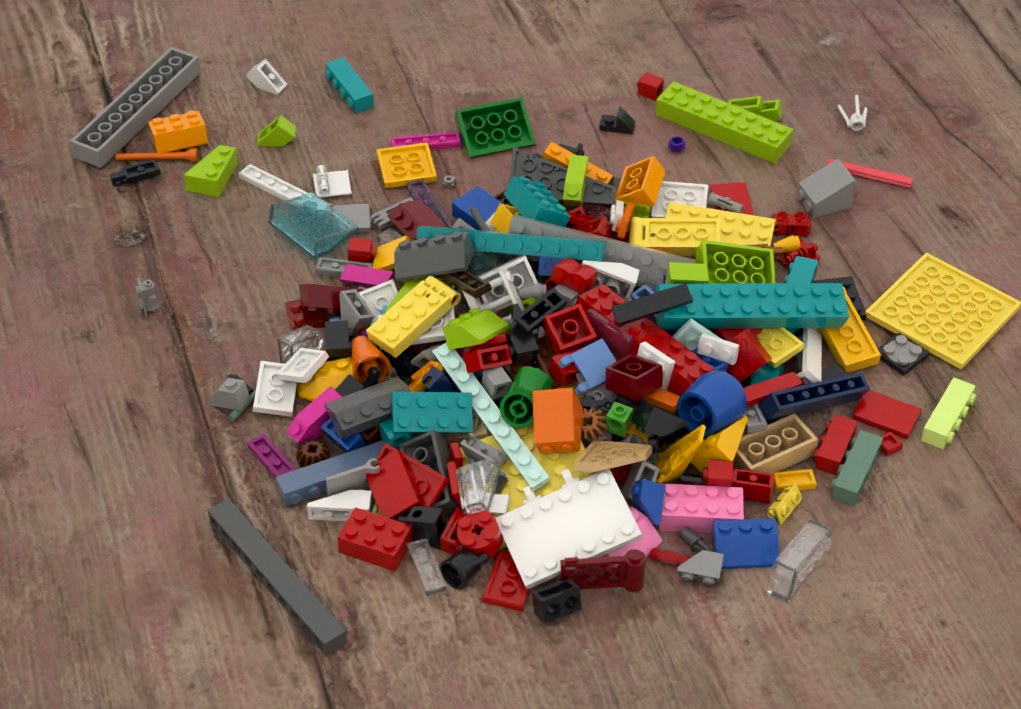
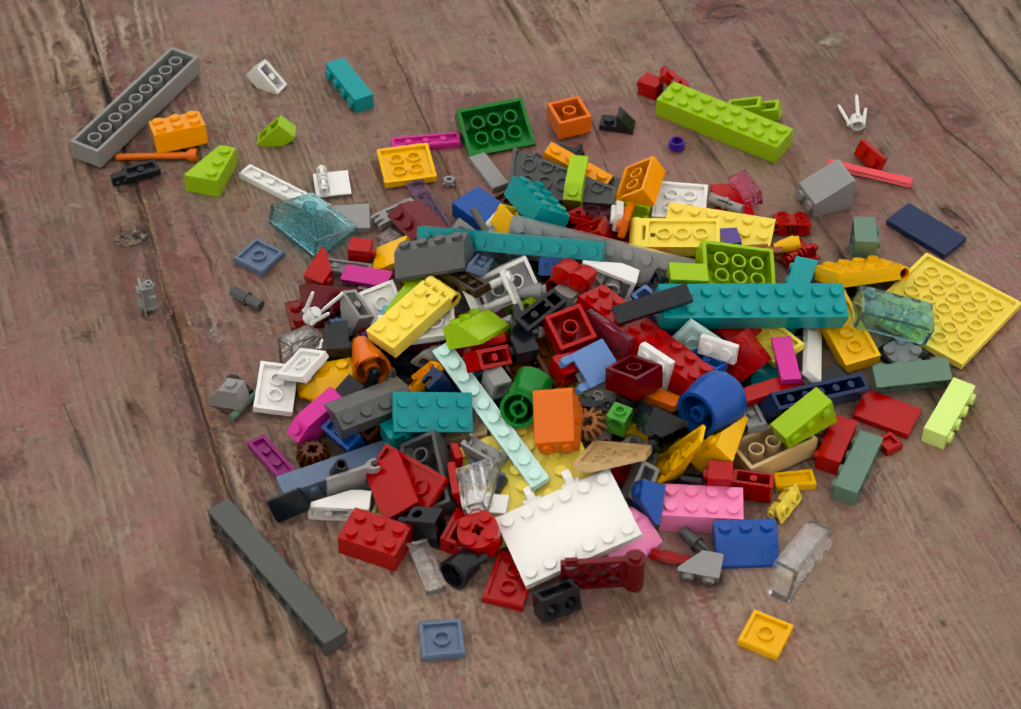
none -> dark grey axle [229,286,265,312]
none -> sand blue tile [233,238,285,277]
none -> black slope [266,487,311,523]
none -> white plant [302,291,344,327]
none -> red slope [303,247,334,286]
none -> black cone [329,459,349,476]
none -> sand blue tile [418,619,466,662]
none -> sand blue tile [466,251,497,277]
none -> light grey tile [469,152,508,192]
none -> orange brick [547,96,592,140]
none -> black tile [648,268,669,292]
none -> red plate [659,65,689,87]
none -> dark purple tile [720,227,742,245]
none -> clear pink hinge [728,169,763,208]
none -> yellow tile [737,609,794,661]
none -> lime wedge [770,387,837,448]
none -> dark pink tile [771,336,801,385]
none -> yellow hinge [814,255,910,288]
none -> sand green brick [849,216,880,260]
none -> clear light blue brick [852,285,935,345]
none -> red plate [854,139,888,171]
none -> sand green brick [868,356,952,394]
none -> dark blue tile [886,203,967,259]

